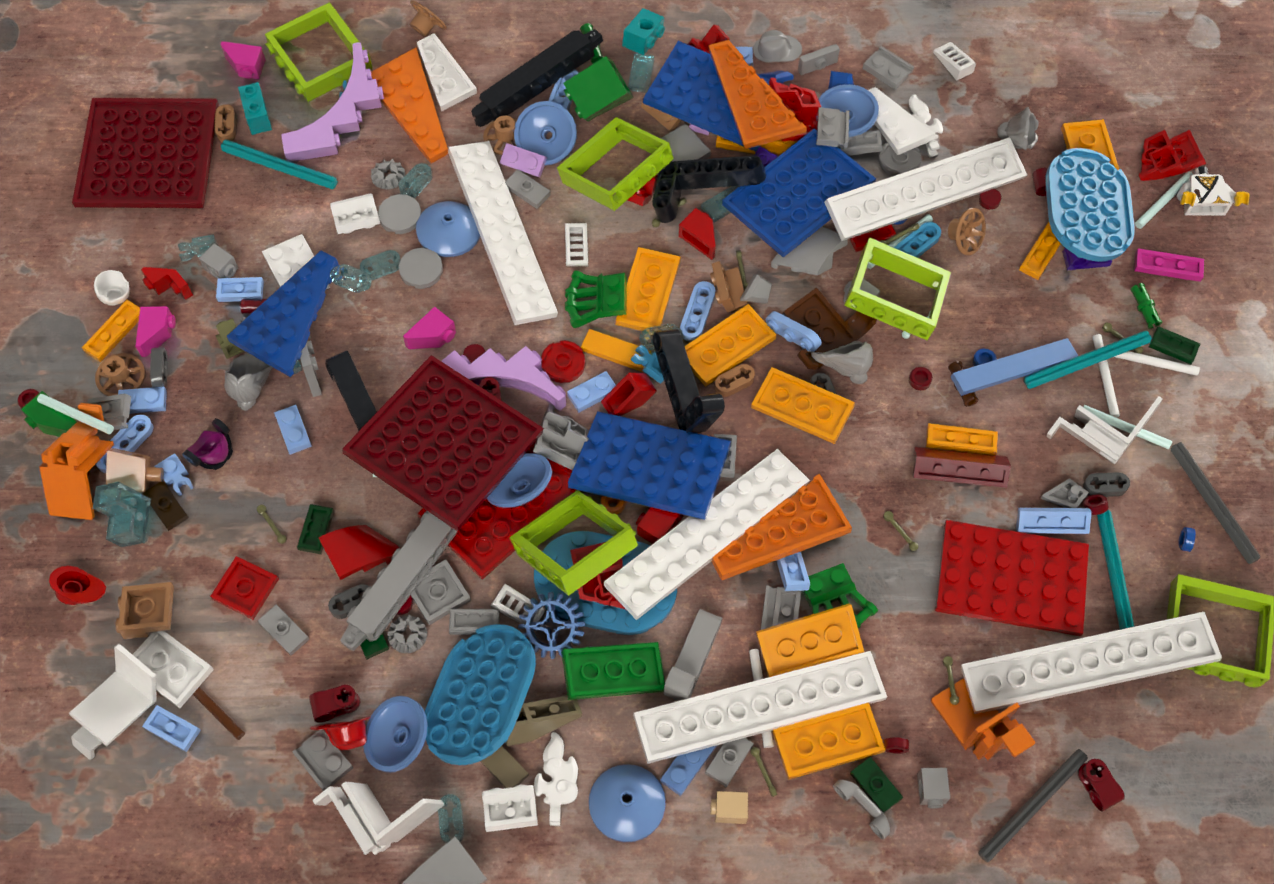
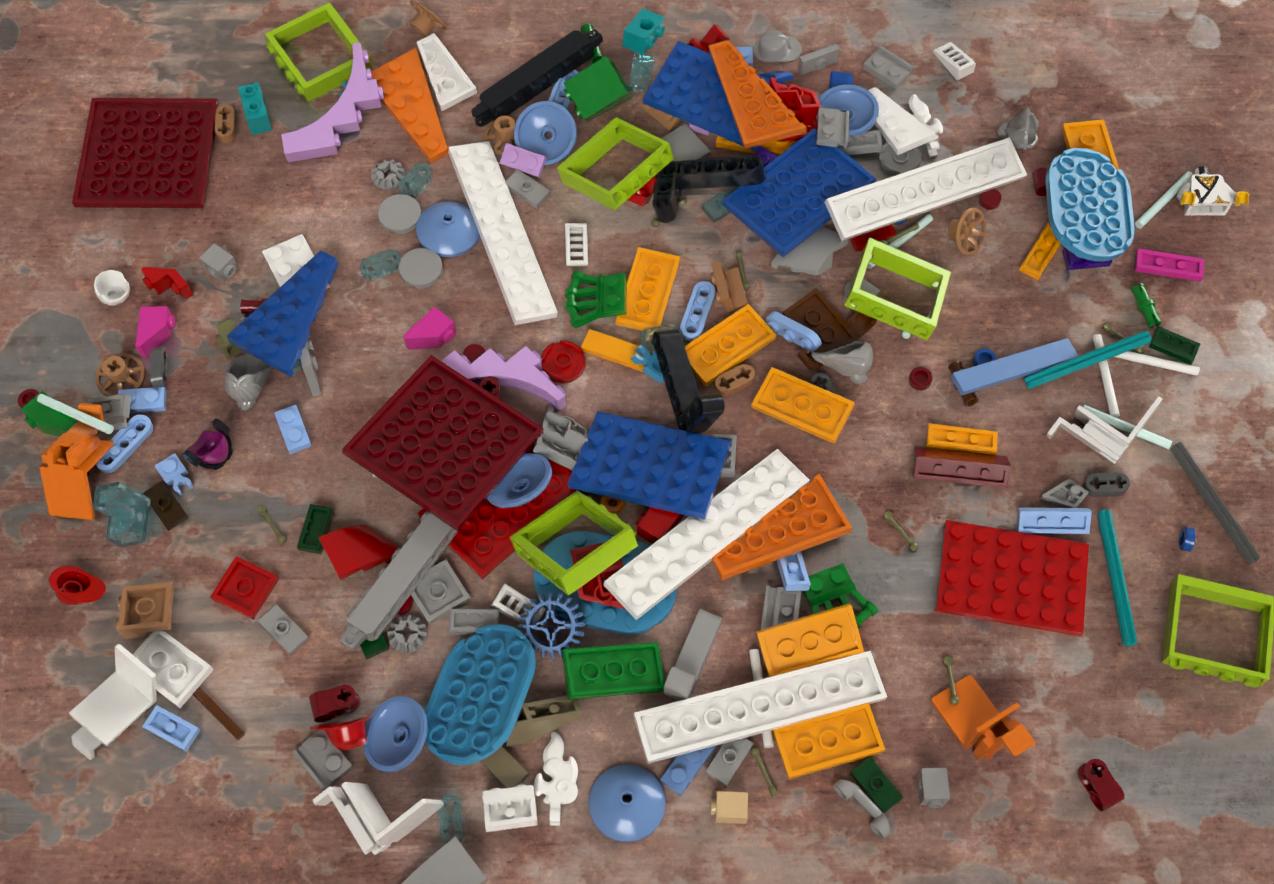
light orange tile [81,300,140,362] -> none
torso [105,448,164,496] -> none
clear light blue plate [178,234,218,261] -> none
light blue plate [216,277,264,302] -> none
dark pink slope [220,41,266,79] -> none
teal axle [221,139,338,189] -> none
black beam [325,350,377,431] -> none
dark grey beam [328,584,369,619] -> none
white bracket [330,193,380,234] -> none
clear light blue beam [330,264,371,293] -> none
light blue plate [567,371,616,413] -> none
red slope [601,372,657,416] -> none
red slope [679,208,716,260] -> none
light grey piece [740,274,772,304] -> none
dark red tile [884,737,909,754] -> none
dark azure plate [893,222,941,258] -> none
white plate [961,612,1222,714] -> none
dark grey axle [978,749,1088,862] -> none
dark red tile [1083,495,1109,515] -> none
red slope [1139,130,1206,181] -> none

